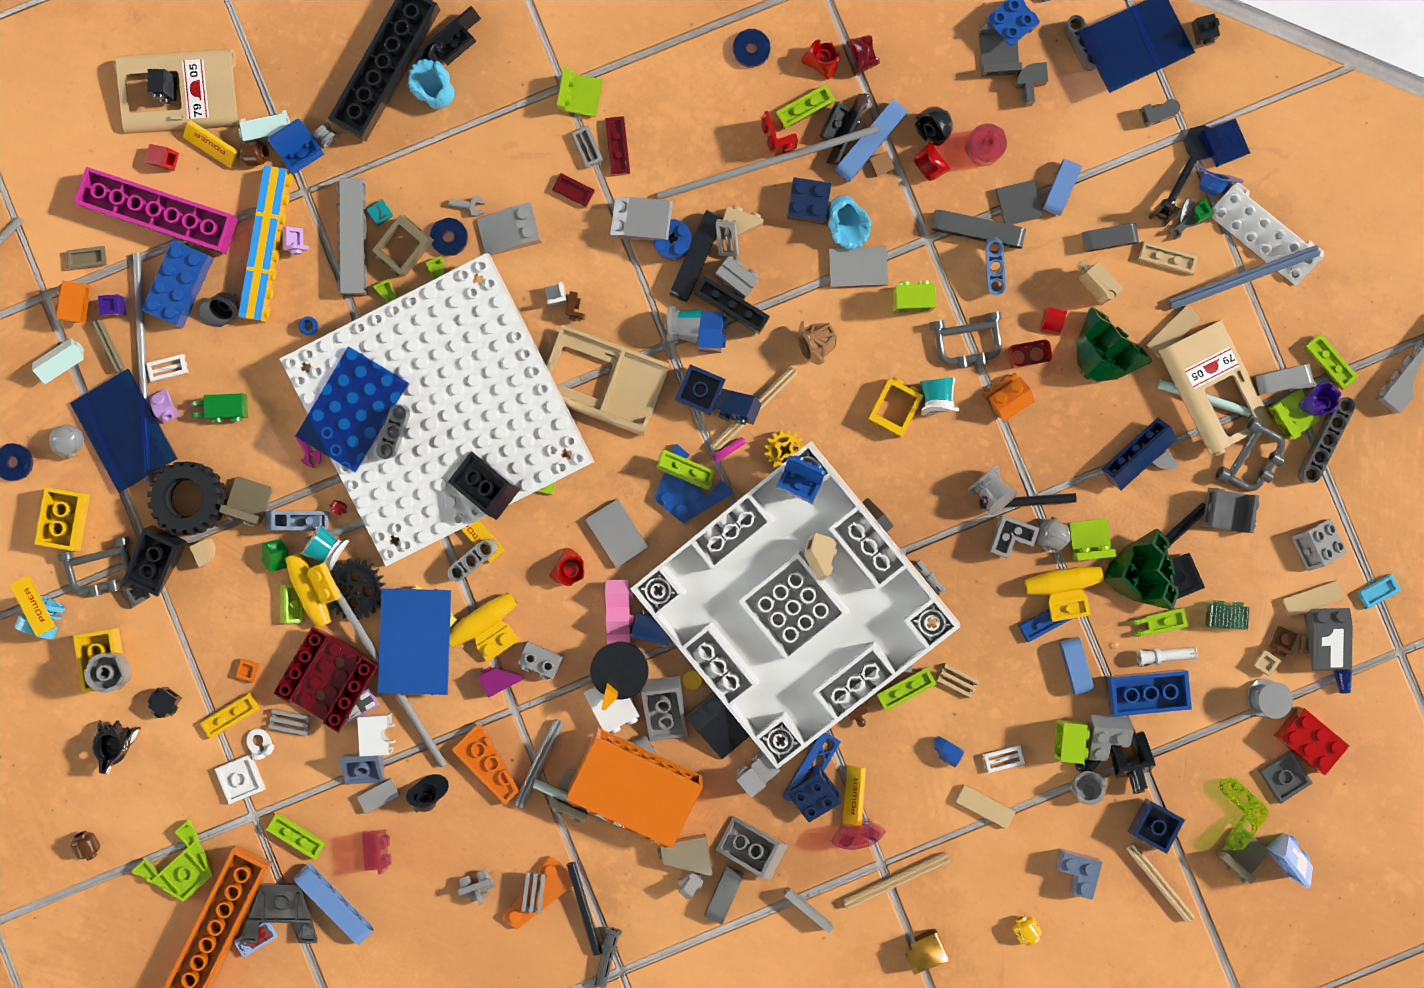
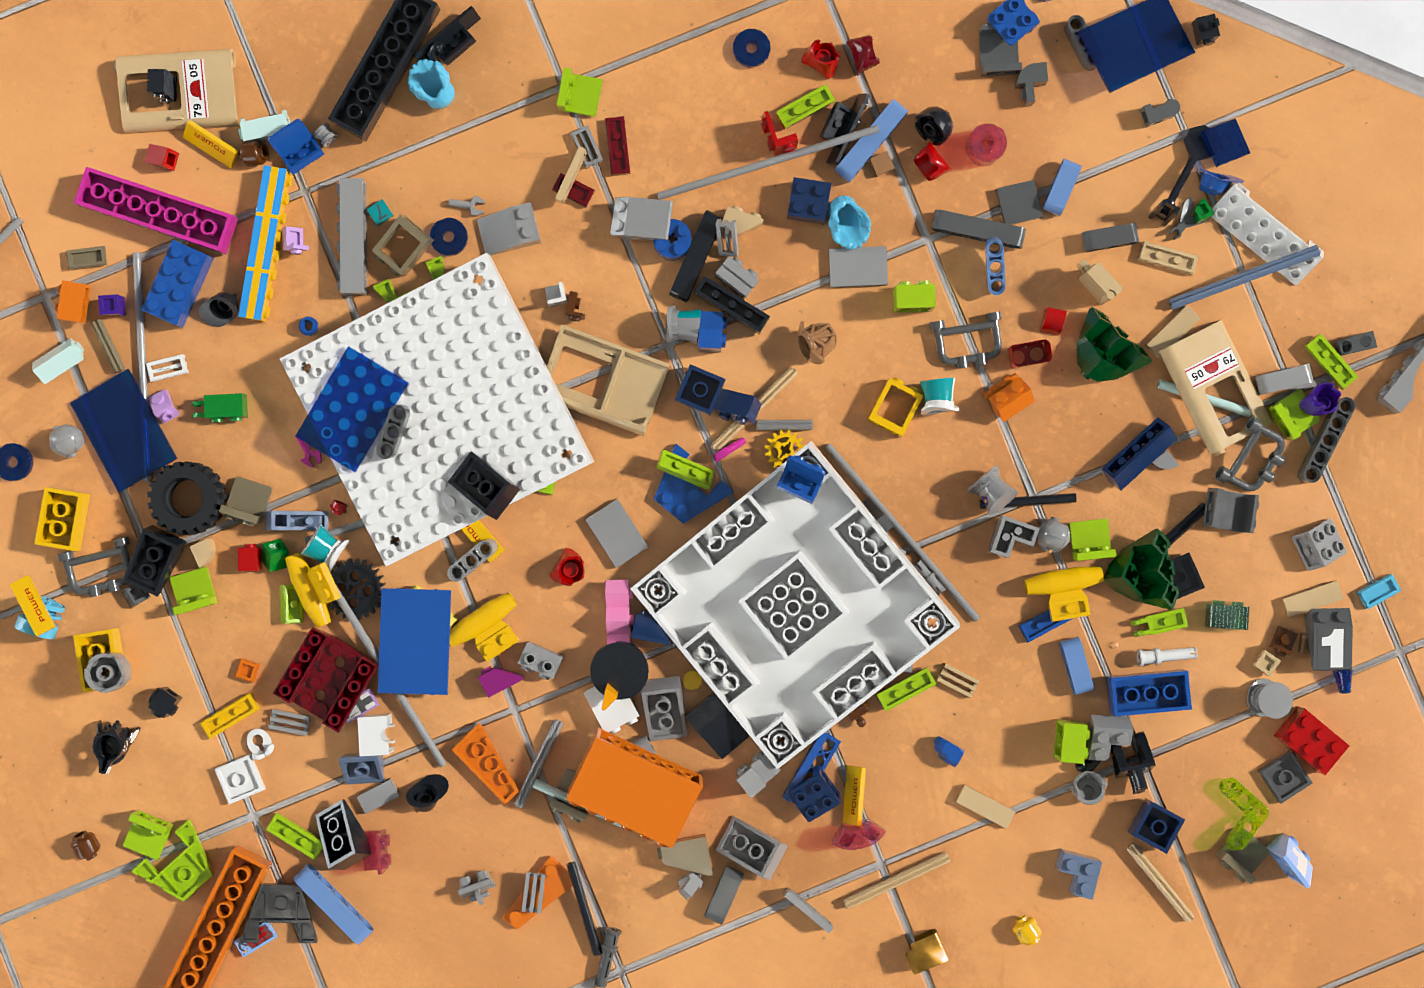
tan slope [804,533,837,581] -> none
white tile [982,745,1025,773] -> none
none -> lime bracket [123,810,174,860]
none -> lime bracket [170,567,218,615]
none -> red brick [238,544,262,571]
none -> black slope [315,799,372,870]
none -> tan tile [555,146,587,204]
none -> light grey axle [756,420,813,430]
none -> light grey piece [825,443,980,622]
none -> dark grey leg [1336,331,1377,356]

